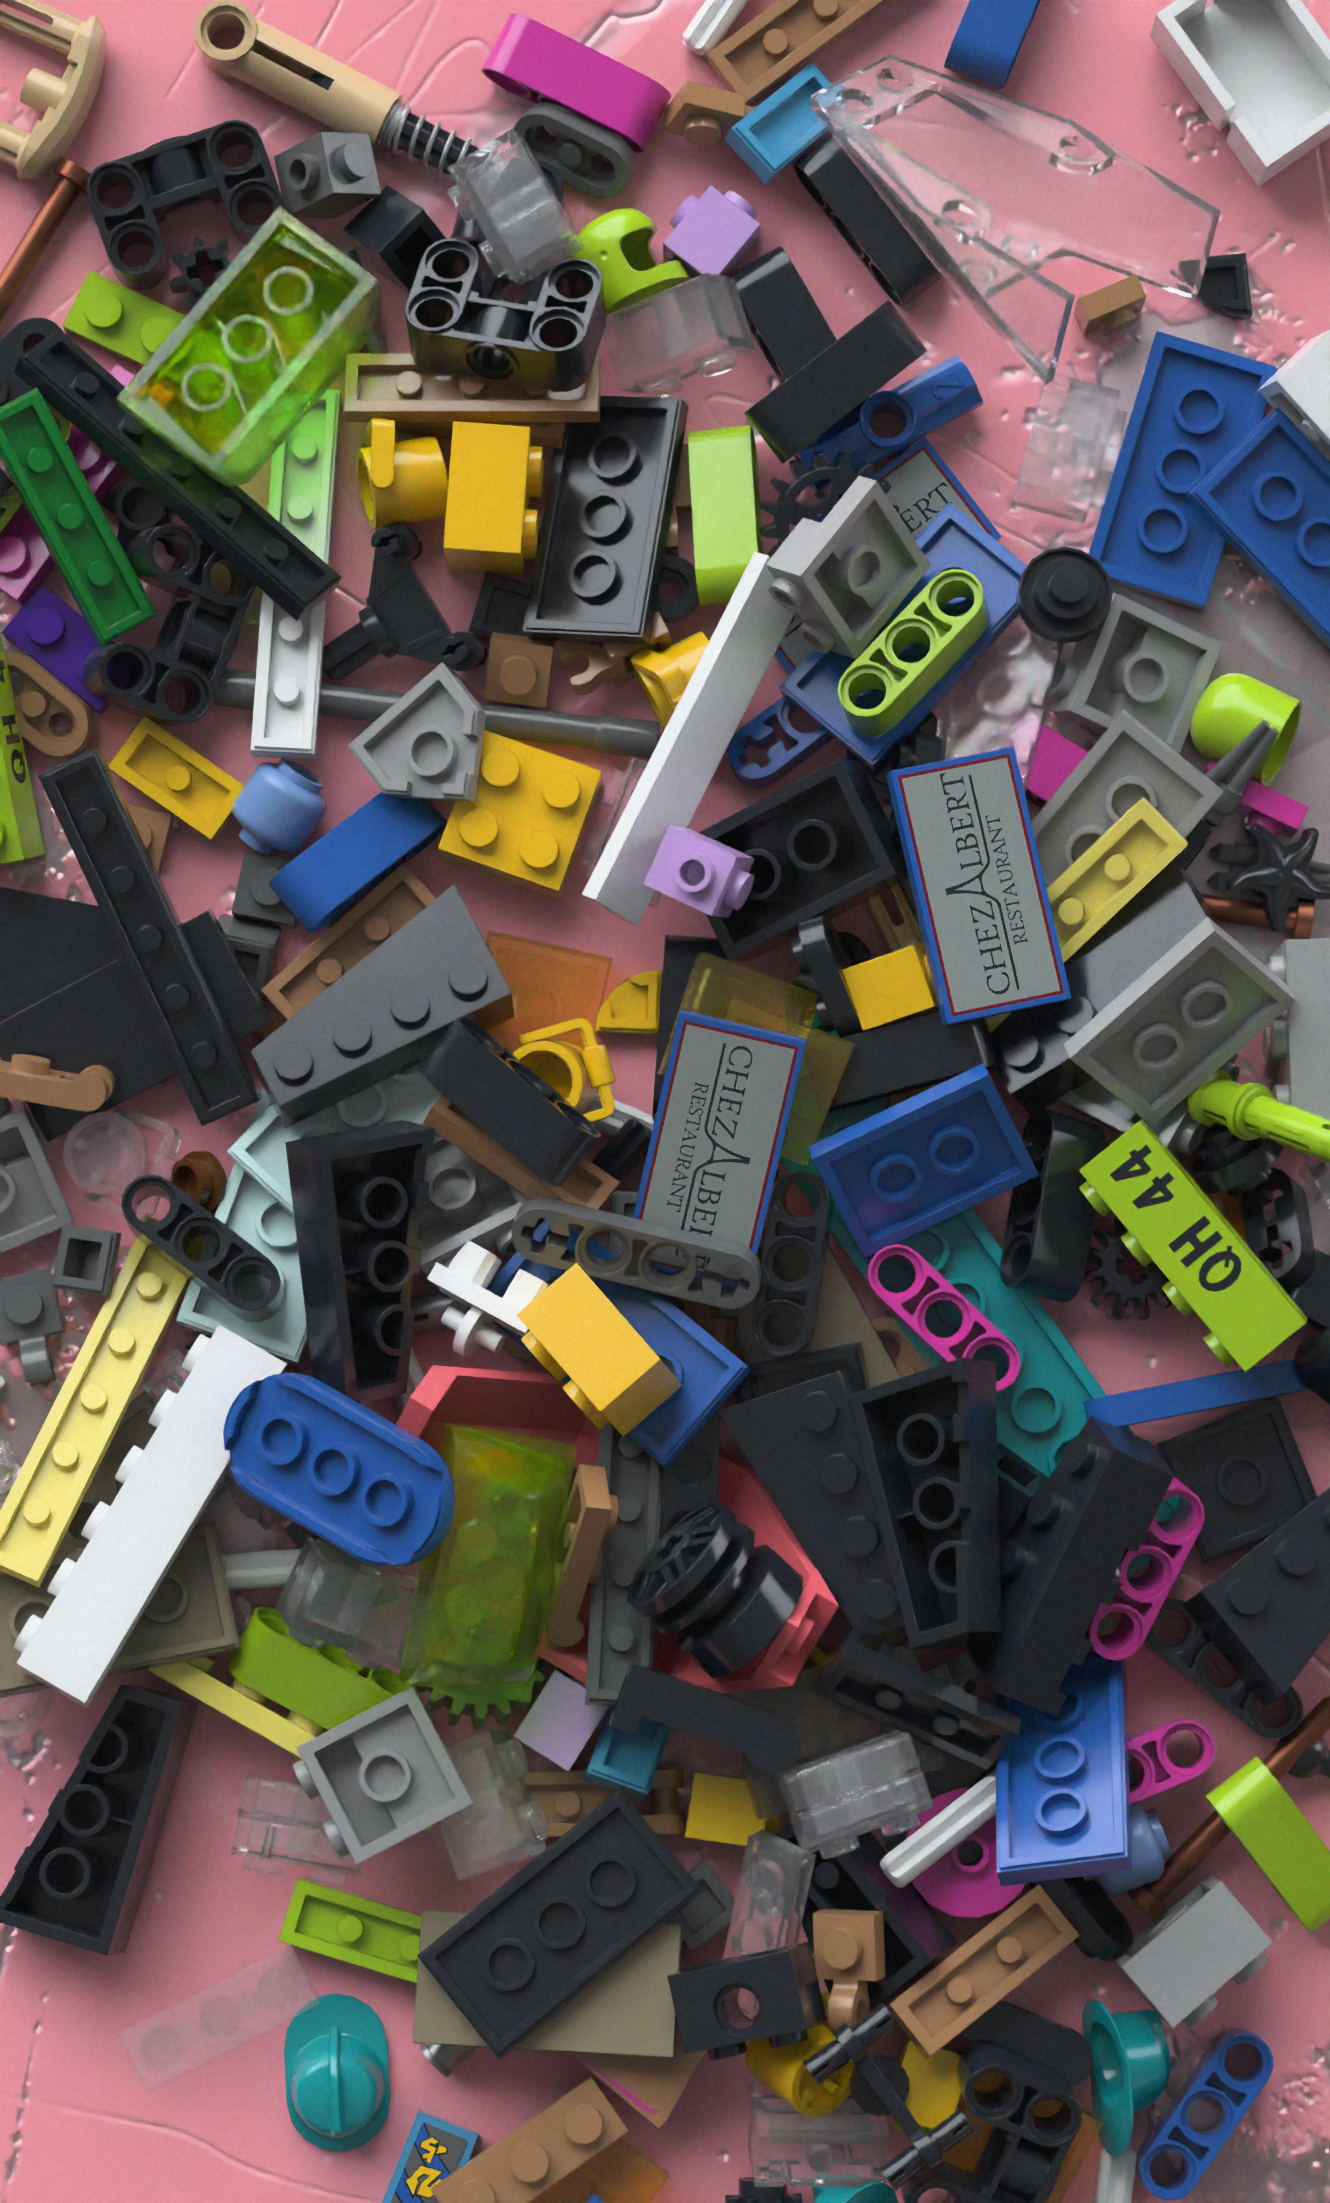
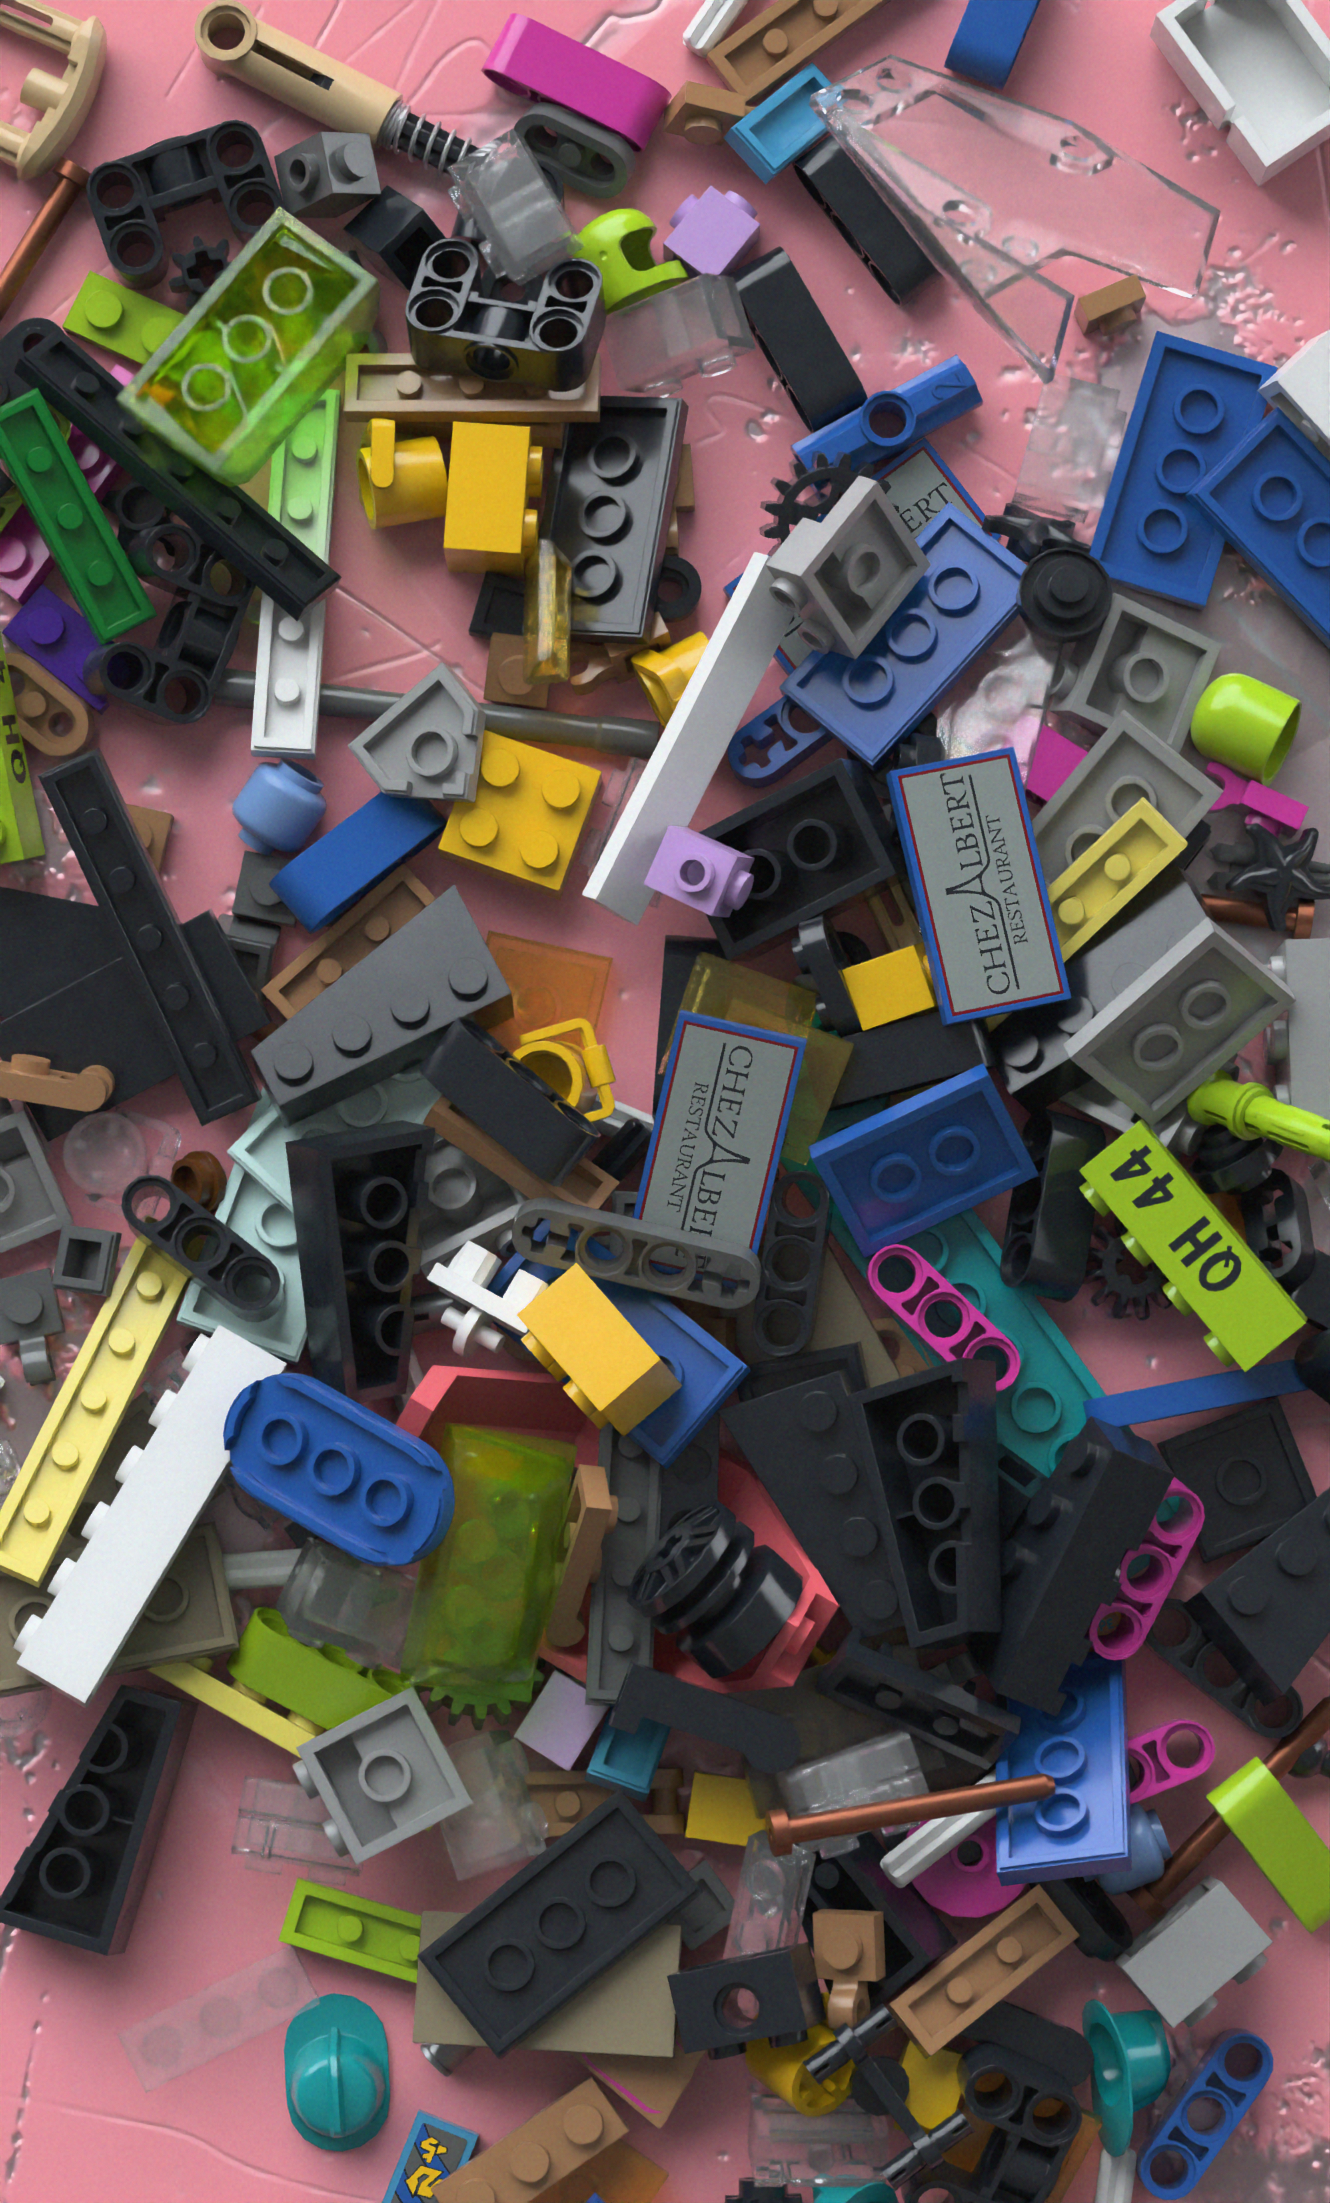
yellow plate [108,716,244,843] -> none
black axle [322,524,488,681] -> none
yellow tile [595,970,661,1036] -> none
lime beam [688,425,763,607] -> none
black beam [744,300,928,464] -> none
lime beam [838,569,990,736] -> none
black tile [1181,253,1253,320] -> none
dark grey piece [1204,720,1279,827] -> none
none -> clear yellow slope [523,539,572,685]
none -> copper bar [765,1773,1055,1857]
none -> black animal [982,503,1091,563]

